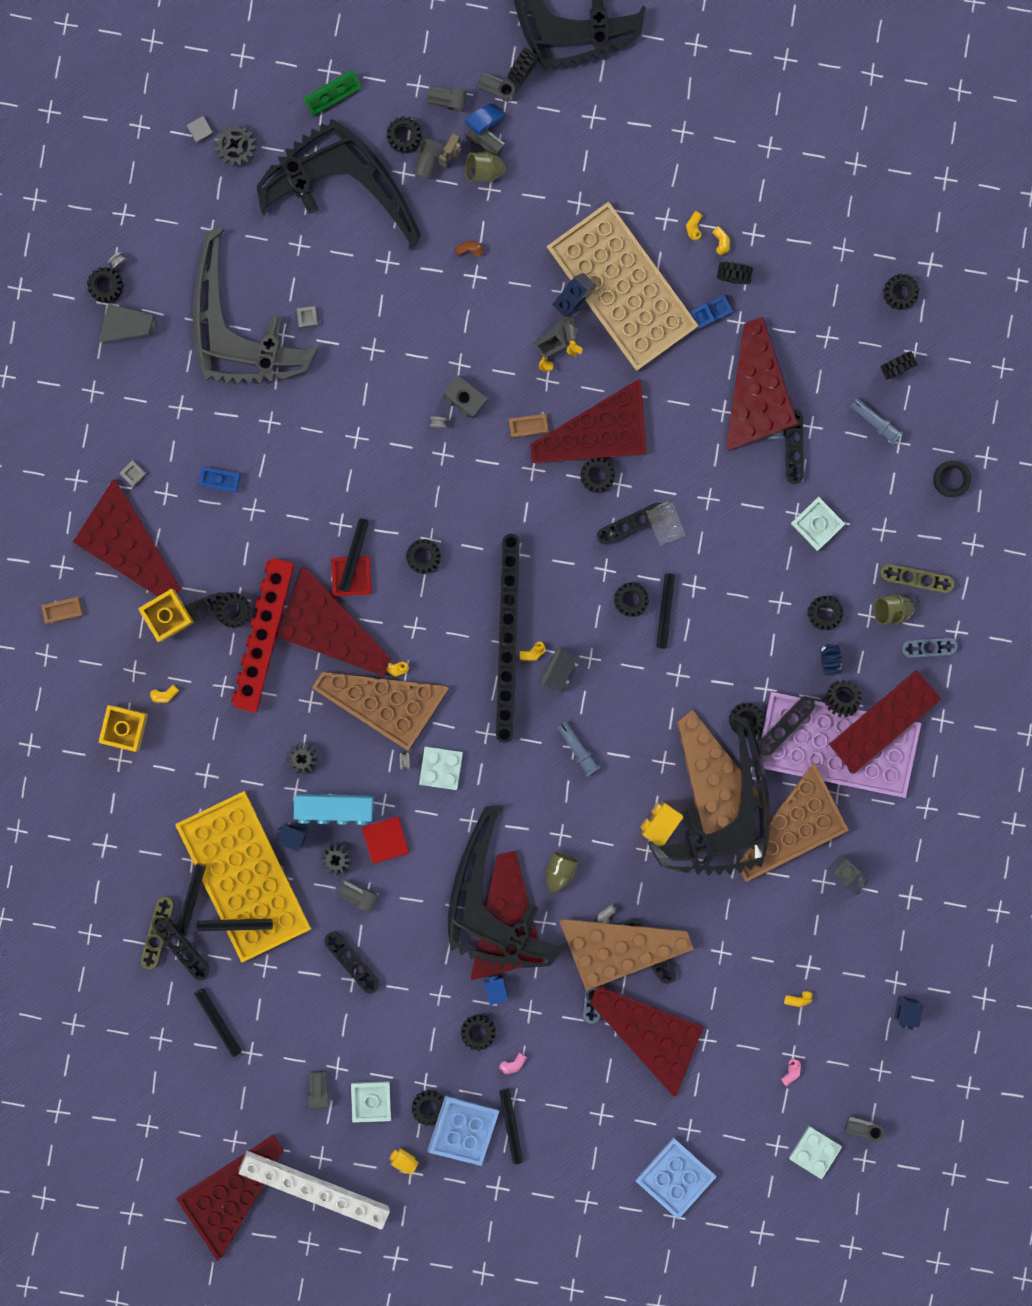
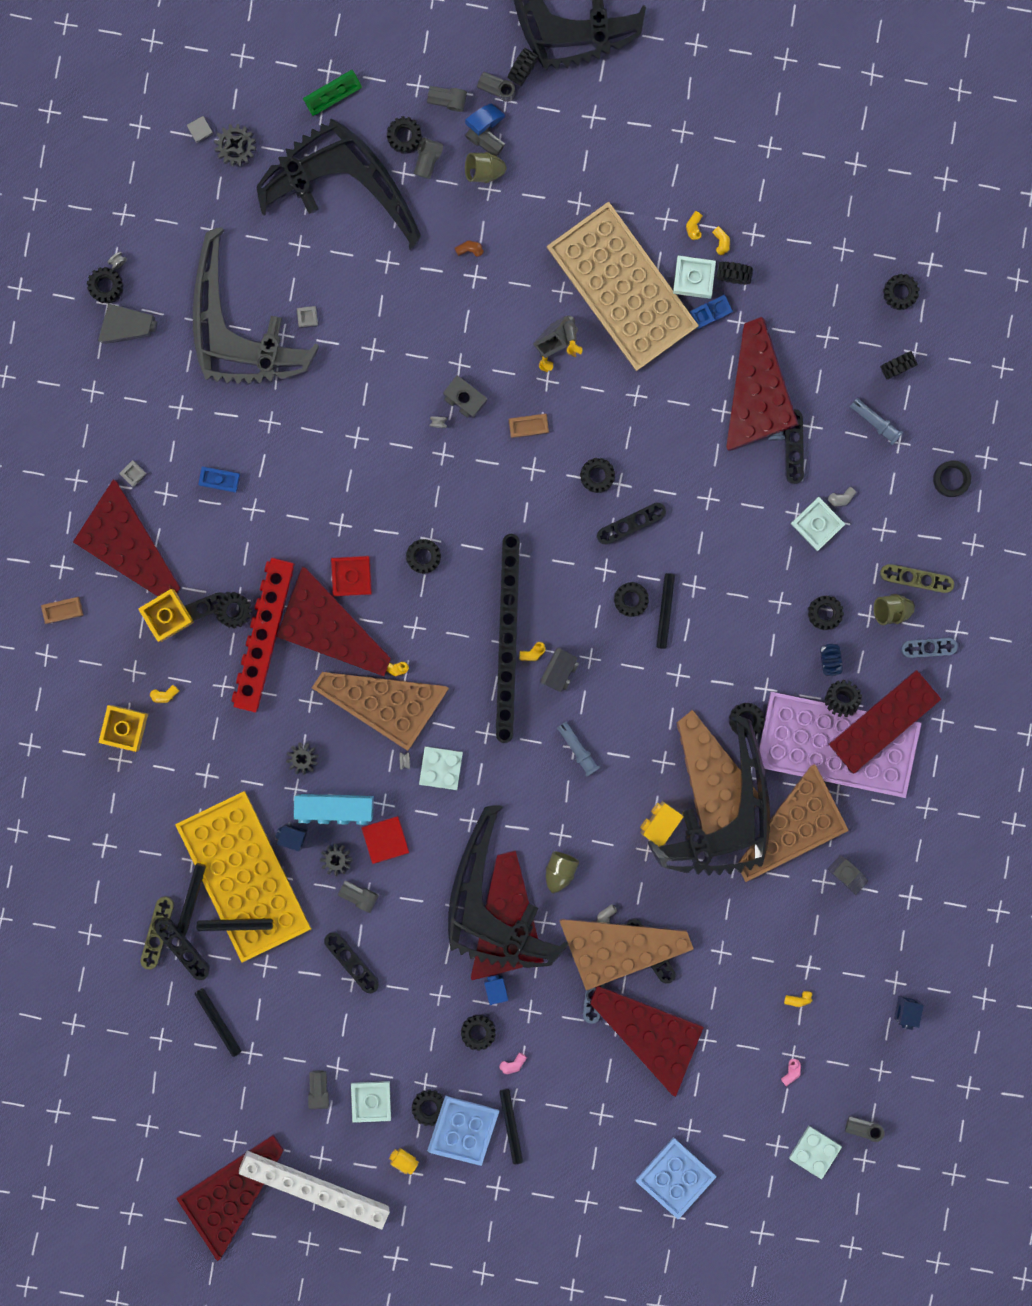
black axle [339,518,369,592] -> none
dark tan plate [439,133,461,168] -> none
dark red wing [530,379,647,464] -> none
dark blue brick [552,273,597,316] -> none
clear plate [646,500,686,546] -> none
black beam [758,696,815,756] -> none
none -> light aqua plate [673,256,716,299]
none -> light grey arm [828,487,857,507]

